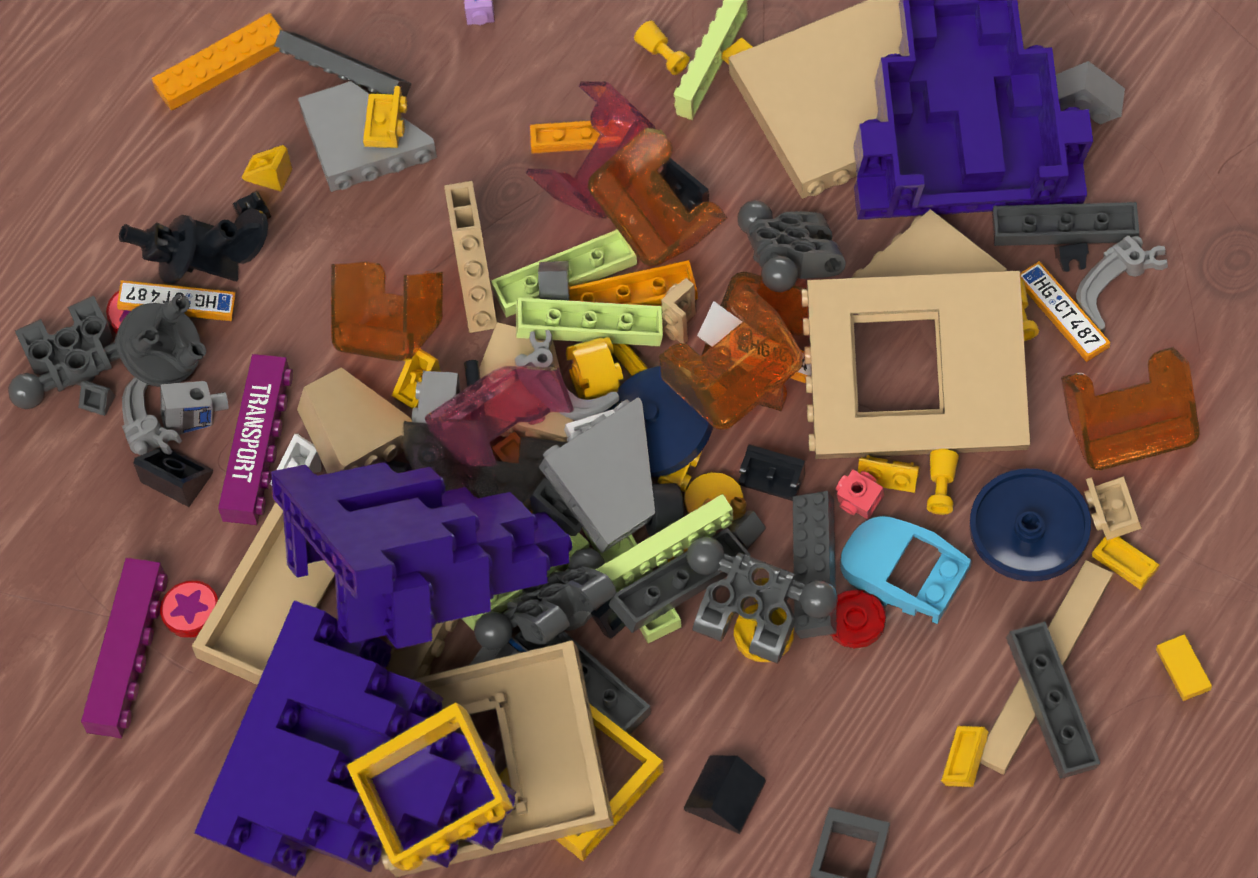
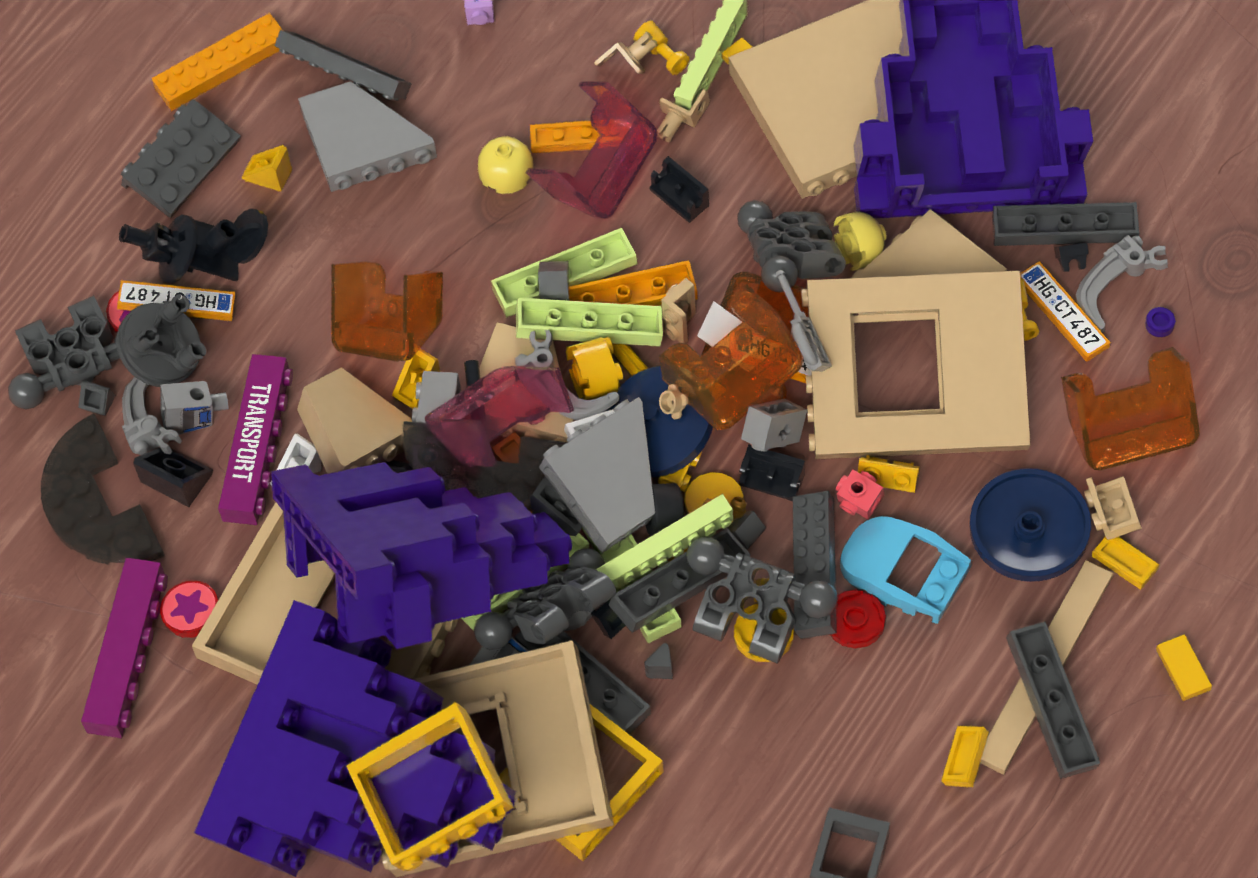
black tile [232,191,271,219] -> none
yellow bracket [363,86,407,148] -> none
tan slope [444,181,497,333] -> none
clear orange windscreen [588,128,727,266] -> none
black slope [683,755,766,834] -> none
yellow piece [927,449,959,515] -> none
light grey brick [1056,61,1125,125] -> none
none -> clear smoke plate [41,413,165,565]
none -> dark grey bracket [121,99,241,218]
none -> light yellow cylinder [478,136,534,194]
none -> tan bracket [594,31,658,74]
none -> dark grey slope [644,643,673,679]
none -> tan bracket [655,89,710,142]
none -> tan plate [659,384,688,420]
none -> light grey brick [741,399,807,452]
none -> light grey piece [776,270,832,372]
none -> light yellow cylinder [834,212,887,271]
none -> dark purple tile [1145,307,1175,337]

